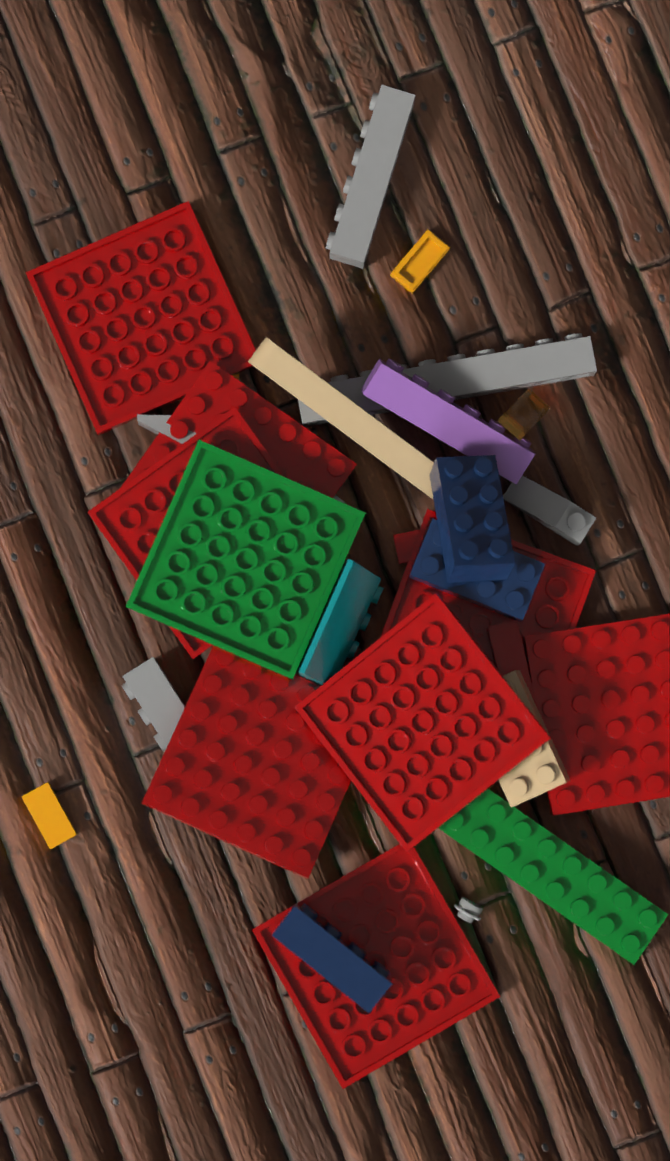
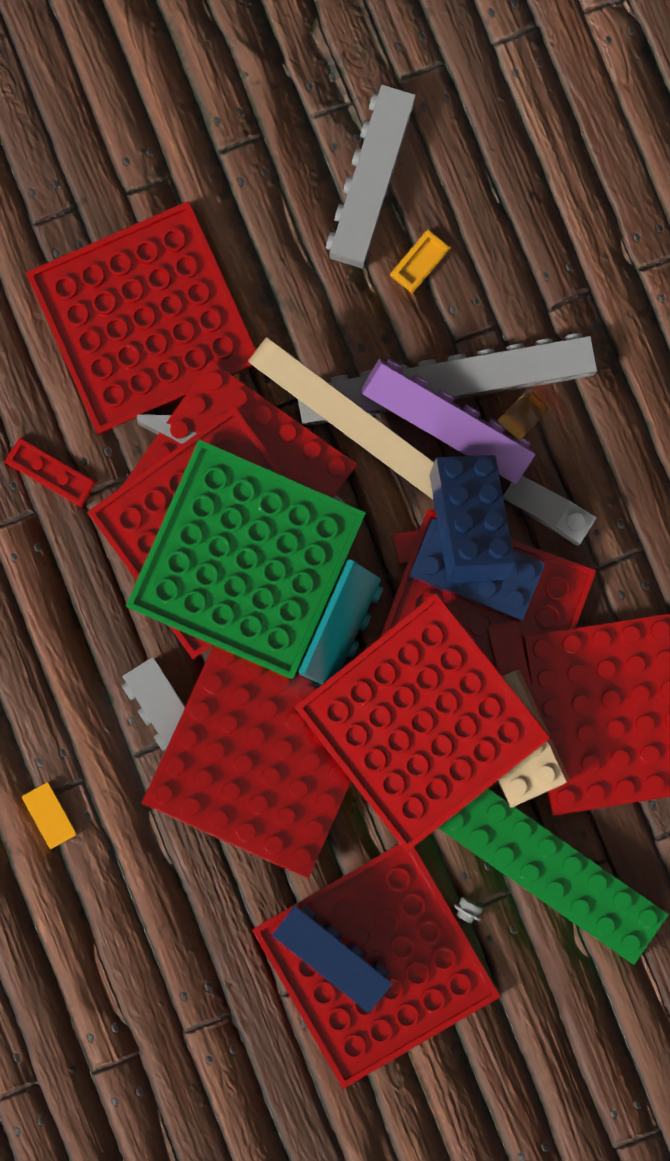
none -> red tile [4,436,97,508]

